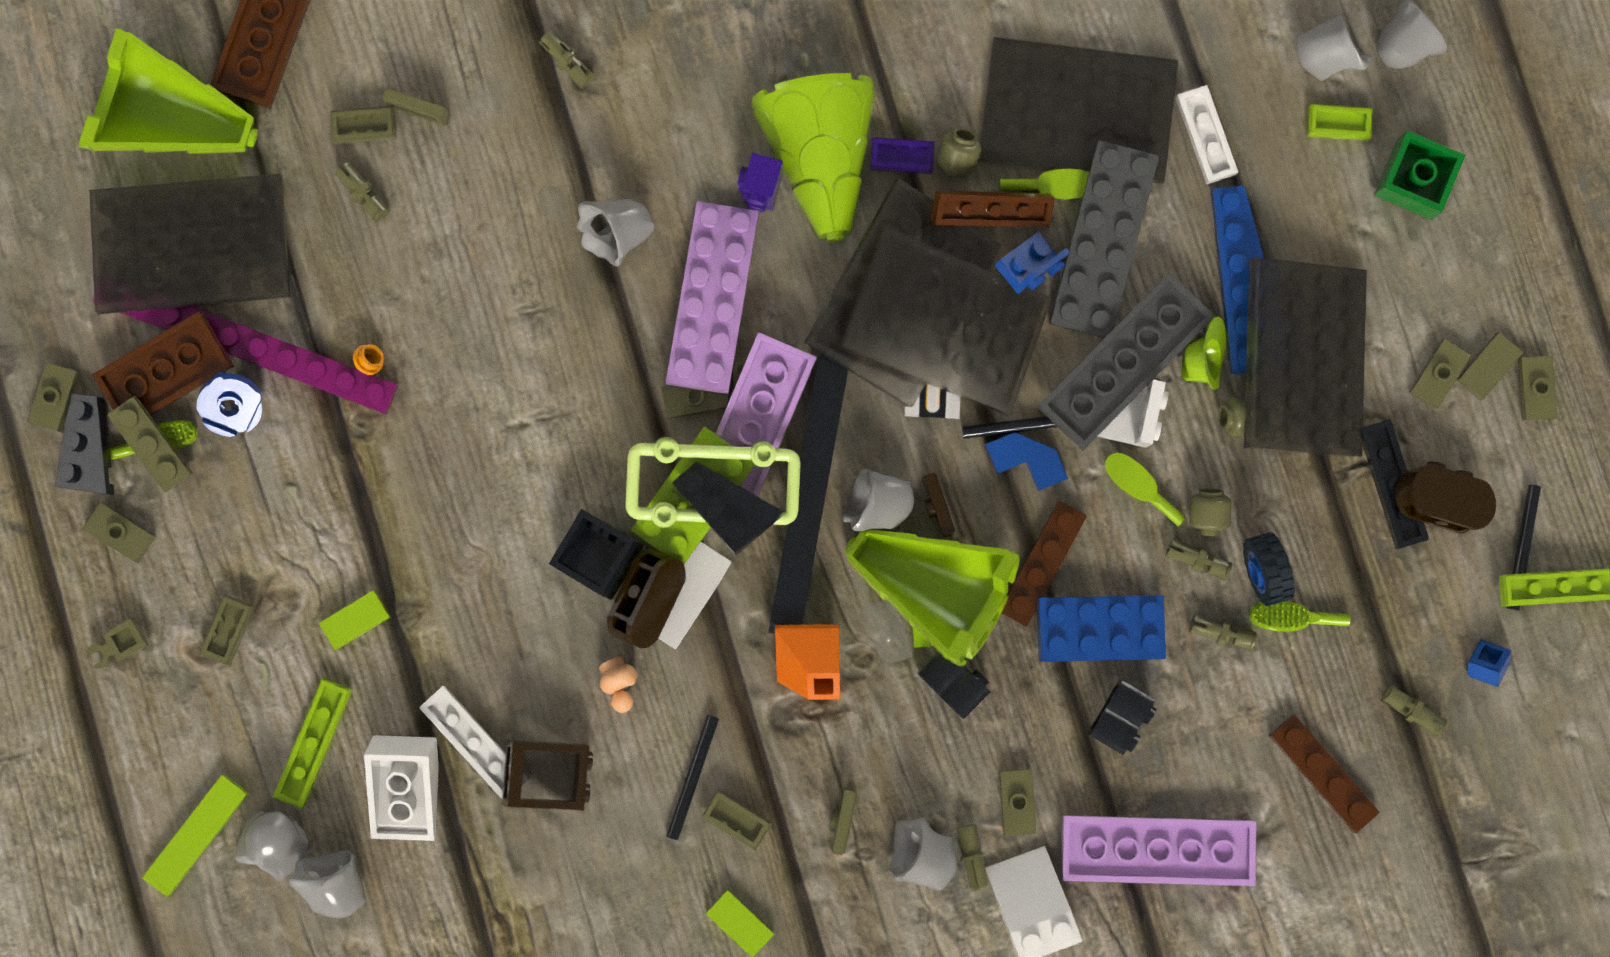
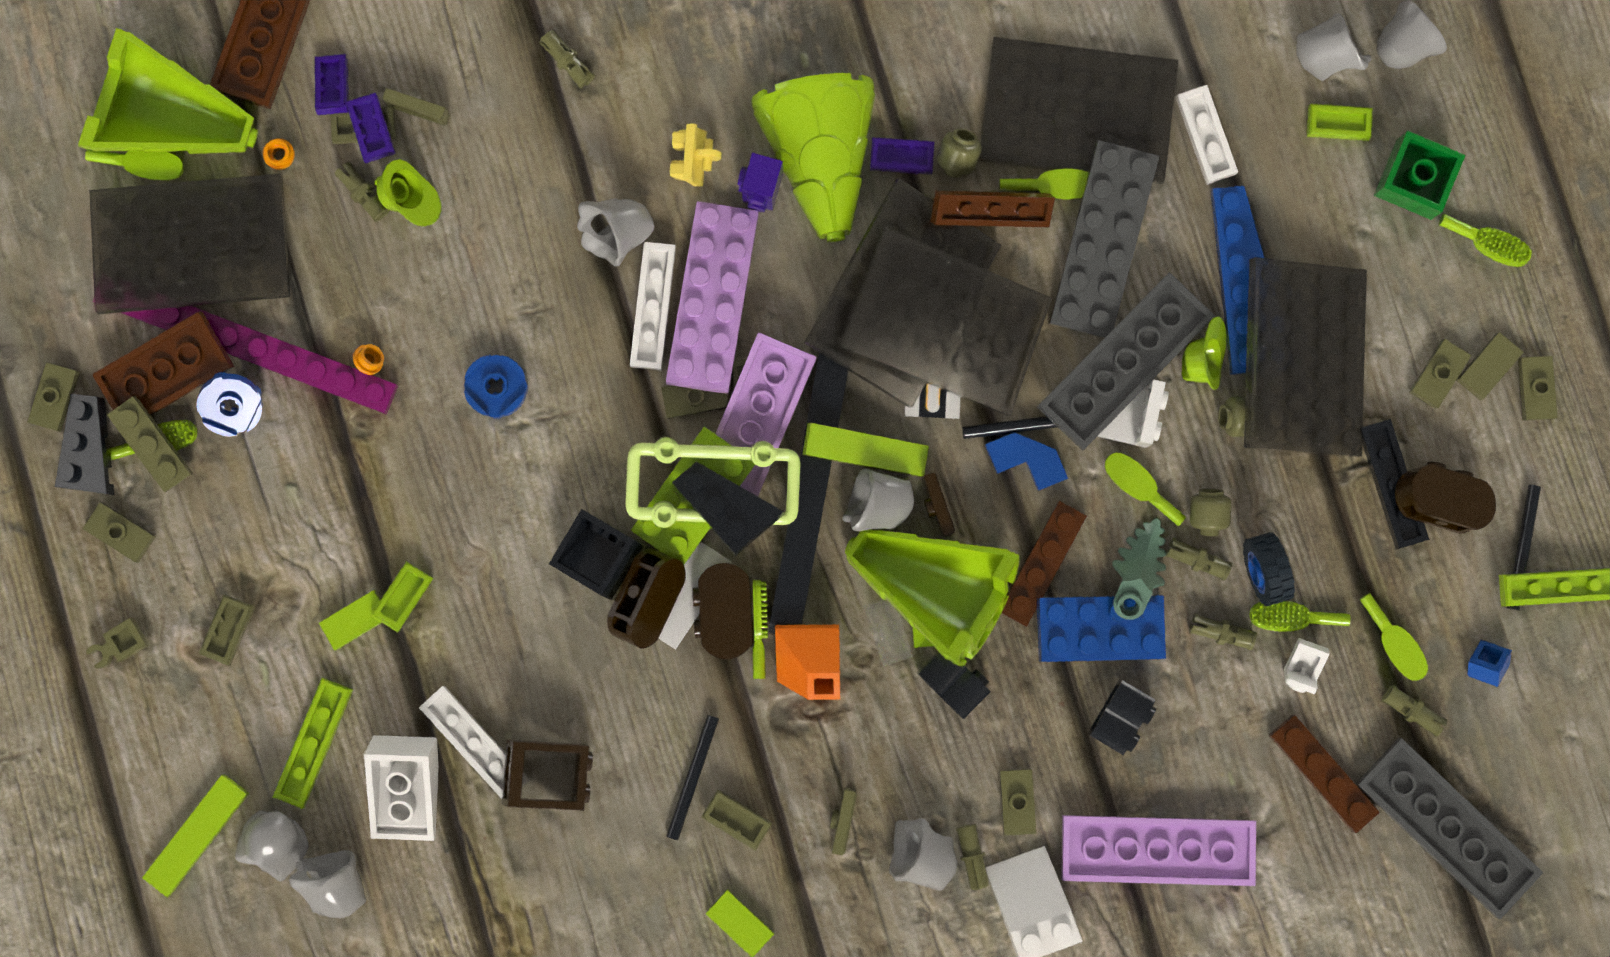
light nougat animal [599,656,638,713] -> none
blue bracket [994,232,1071,294] -> none
none -> lime piece [85,149,184,181]
none -> light orange plate [263,138,295,170]
none -> dark purple plate [315,54,349,115]
none -> dark purple plate [346,92,396,163]
none -> lime tile [371,561,433,633]
none -> lime piece [374,159,441,227]
none -> blue plate [464,355,529,419]
none -> white plate [630,242,676,371]
none -> light yellow hips [670,124,722,187]
none -> dark brown brick [692,563,753,659]
none -> lime piece [752,579,768,679]
none -> lime tile [802,423,929,477]
none -> sand green plant [1112,518,1166,620]
none -> white bracket [1284,638,1329,694]
none -> dark grey plate [1356,738,1543,920]
none -> lime piece [1359,593,1428,681]
none -> lime piece [1439,214,1532,267]

